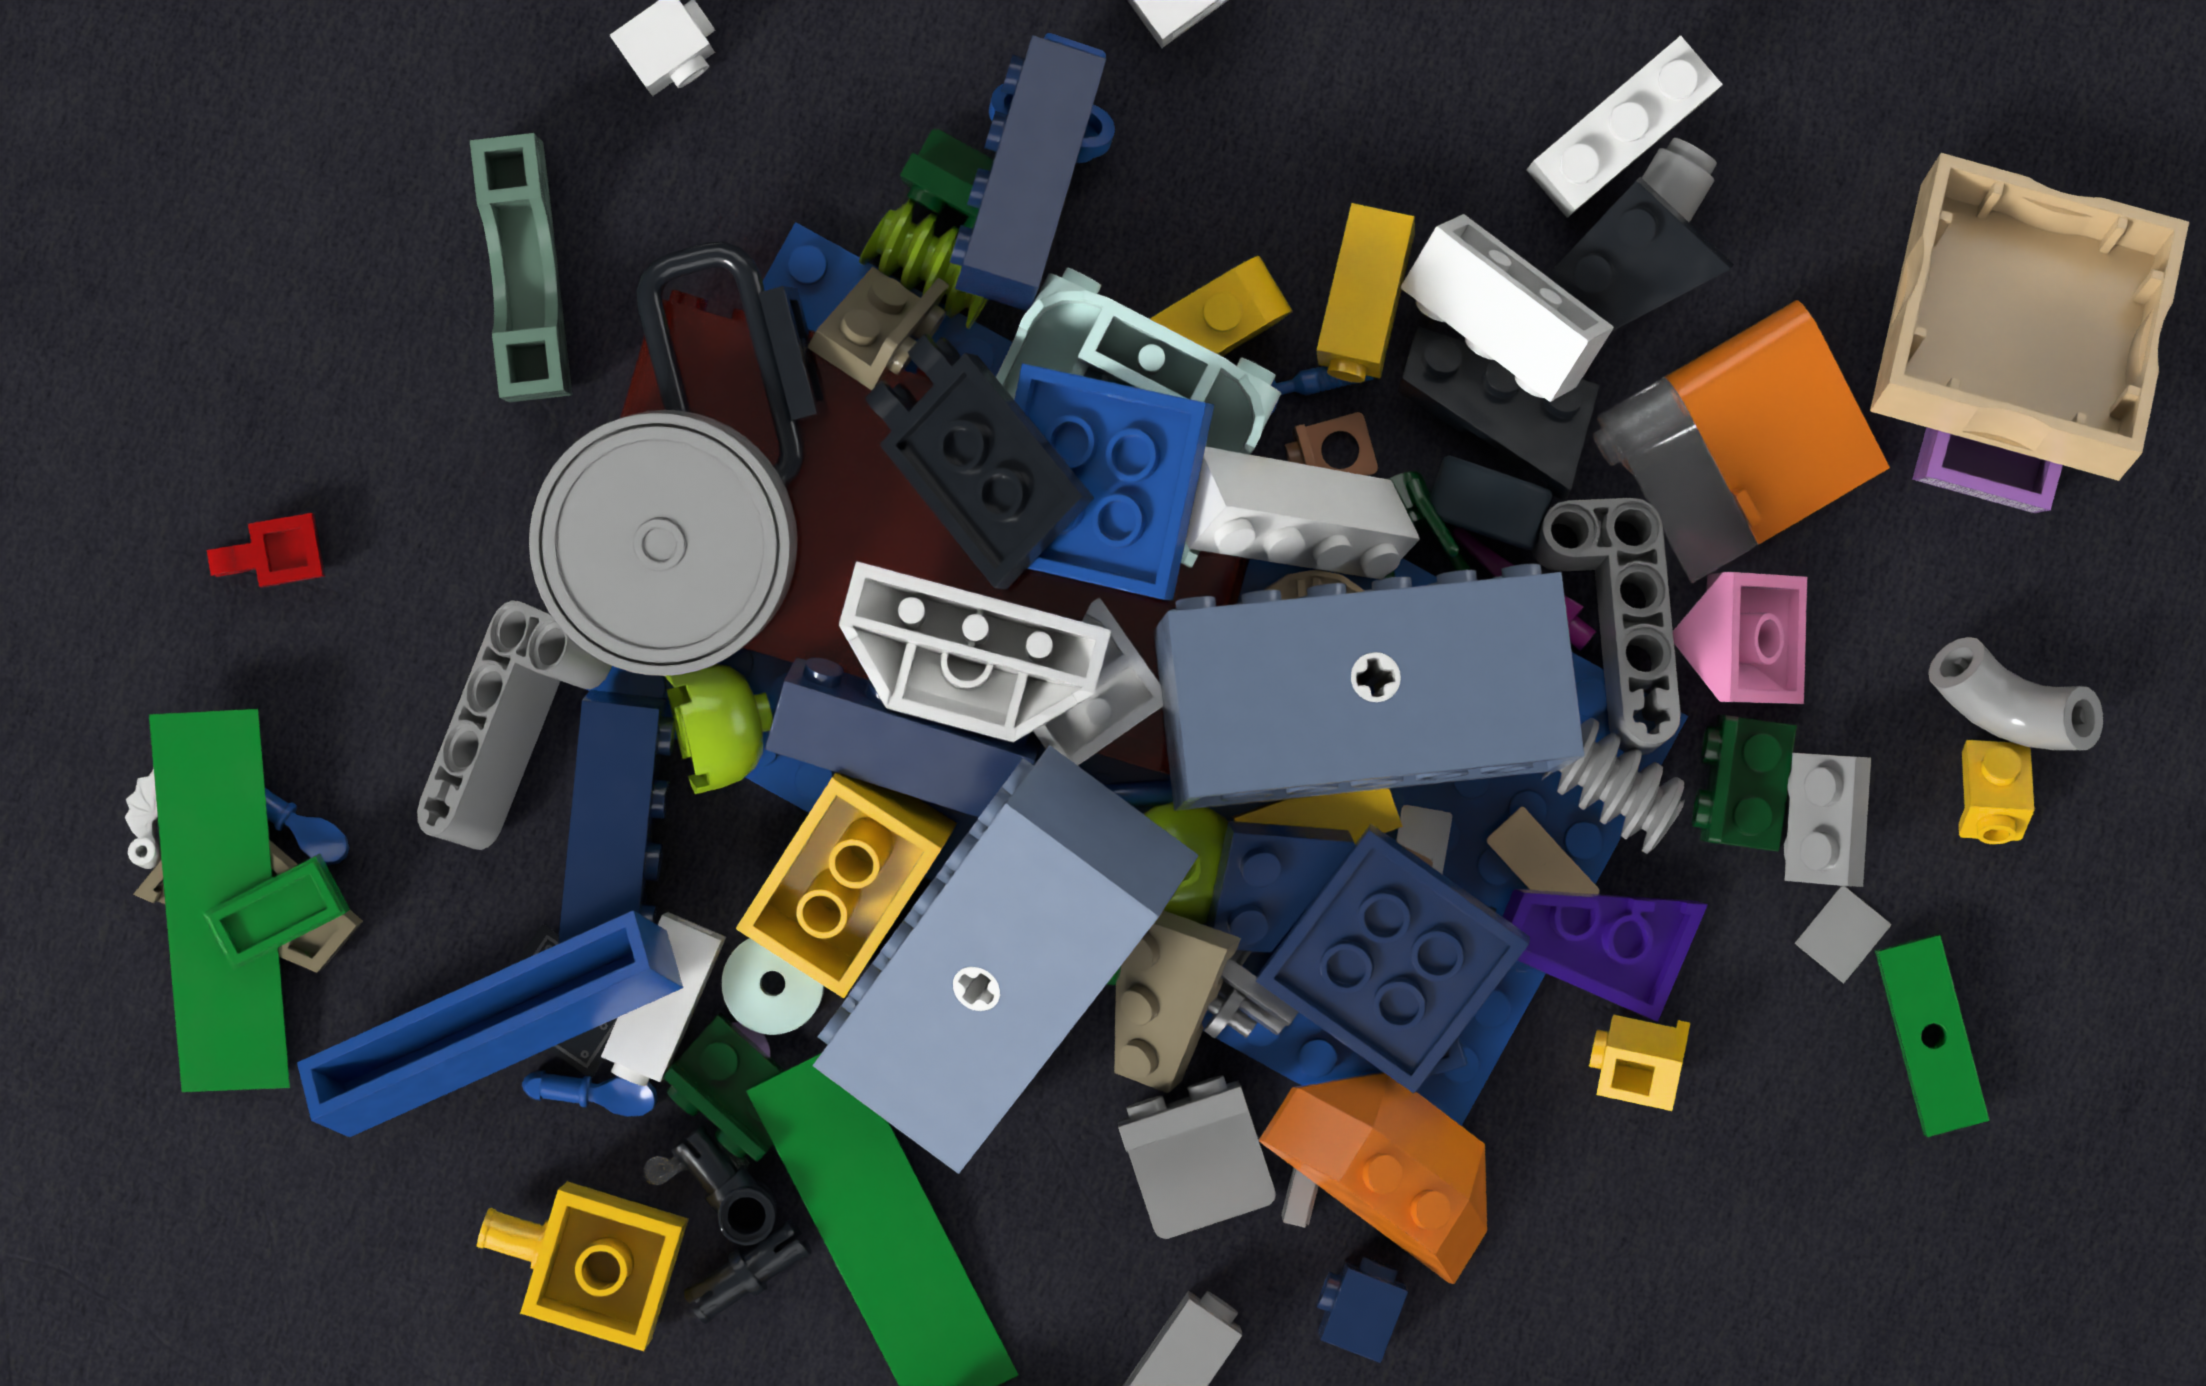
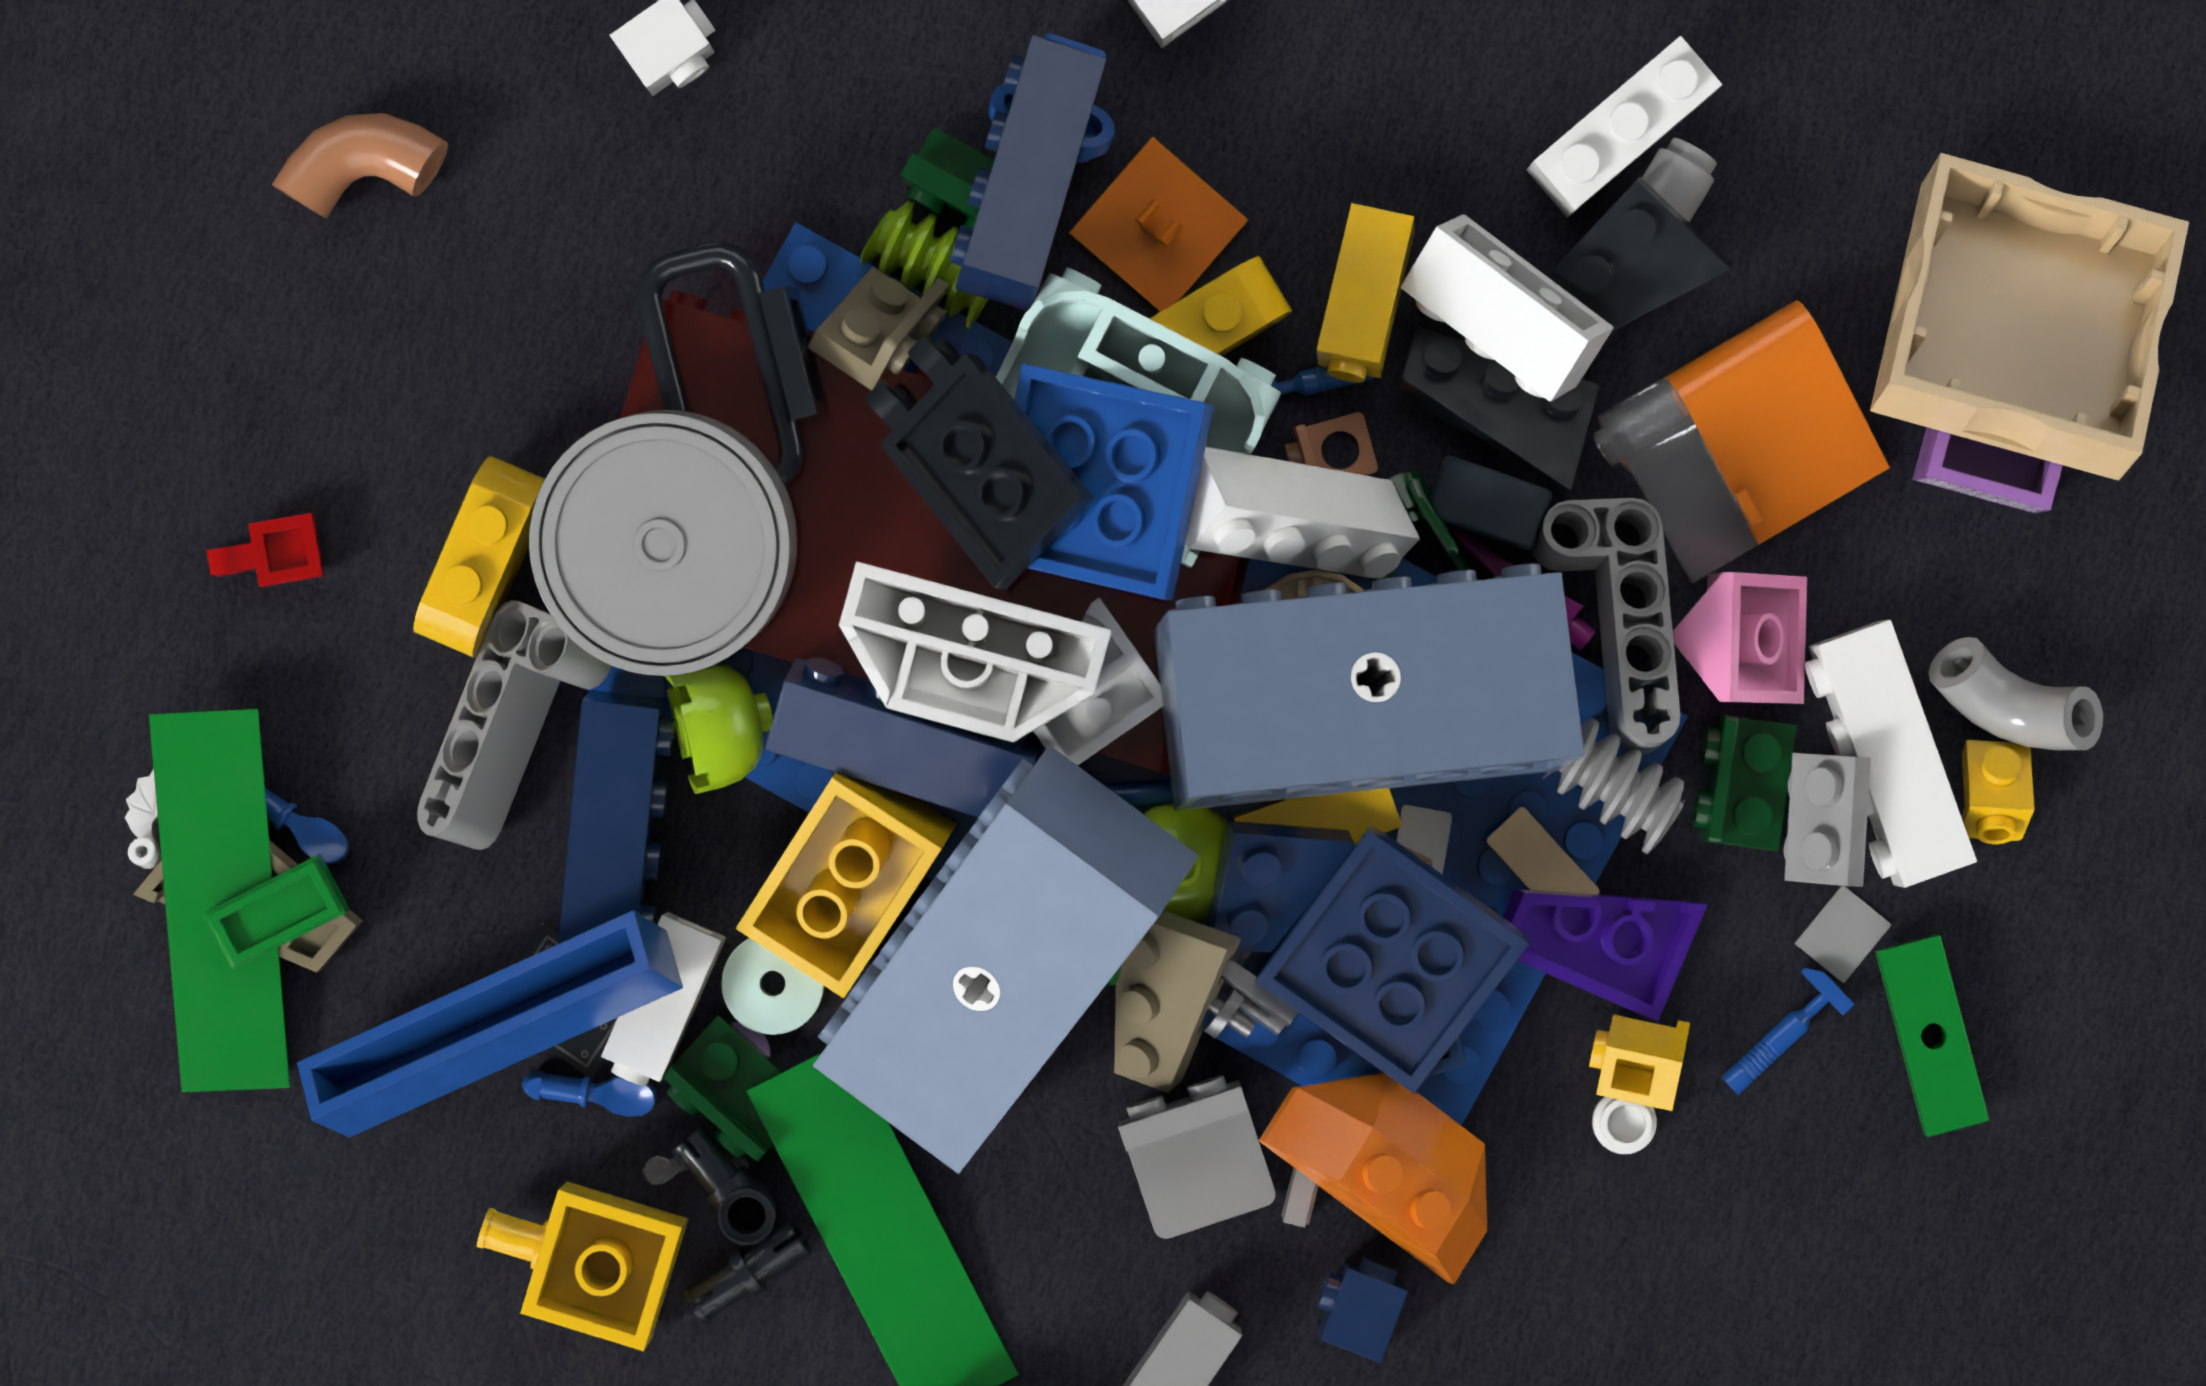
sand green arch [470,133,573,403] -> none
none -> nougat cylinder [272,113,448,219]
none -> yellow brick [413,456,545,658]
none -> orange piece [1069,137,1248,312]
none -> white plate [1592,1097,1657,1154]
none -> blue piece [1721,968,1855,1096]
none -> white brick [1805,620,1977,888]

